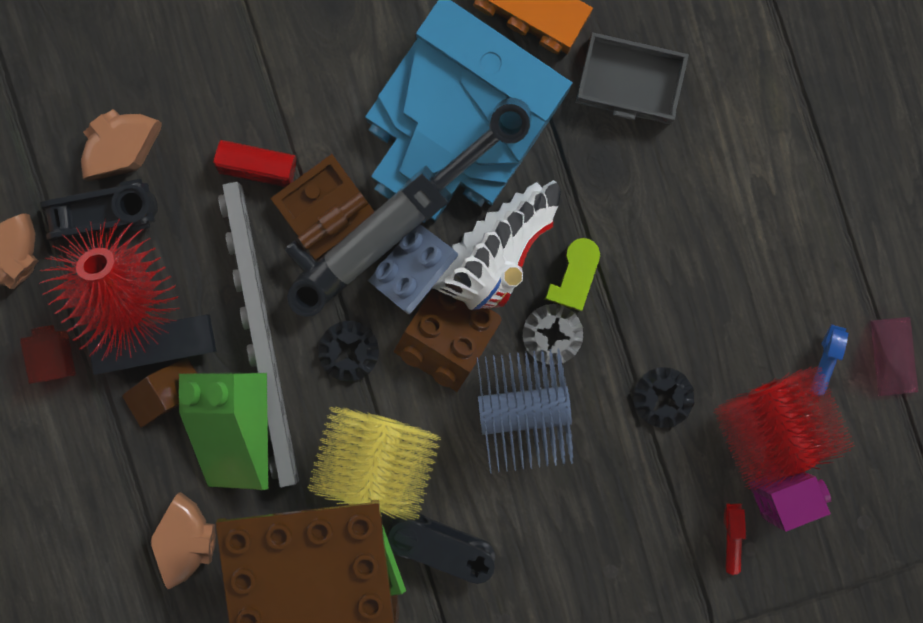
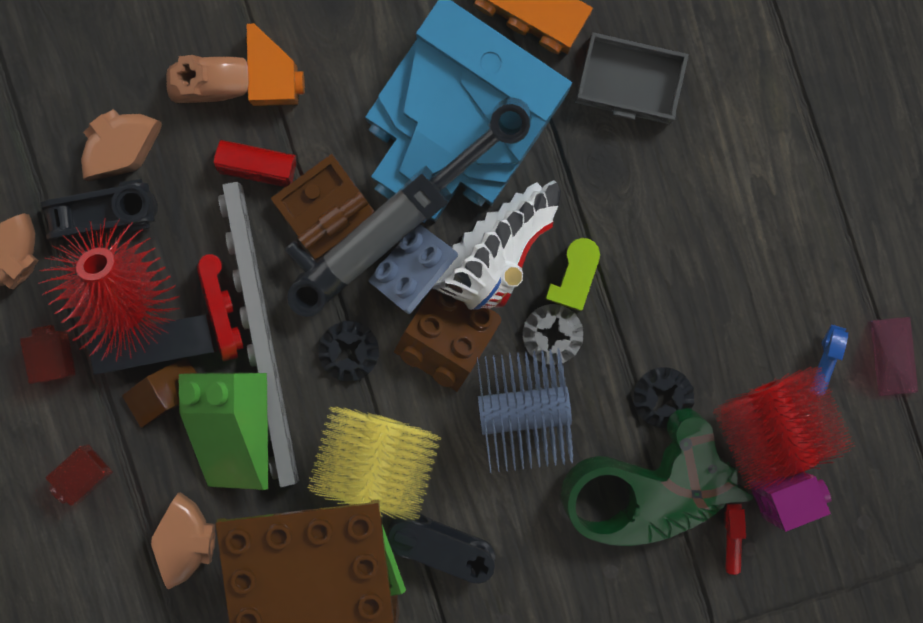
none -> clear red brick [46,444,113,506]
none -> nougat piece [166,55,248,103]
none -> red plate [197,254,243,362]
none -> orange slope [247,23,305,106]
none -> dark green animal [561,409,753,546]

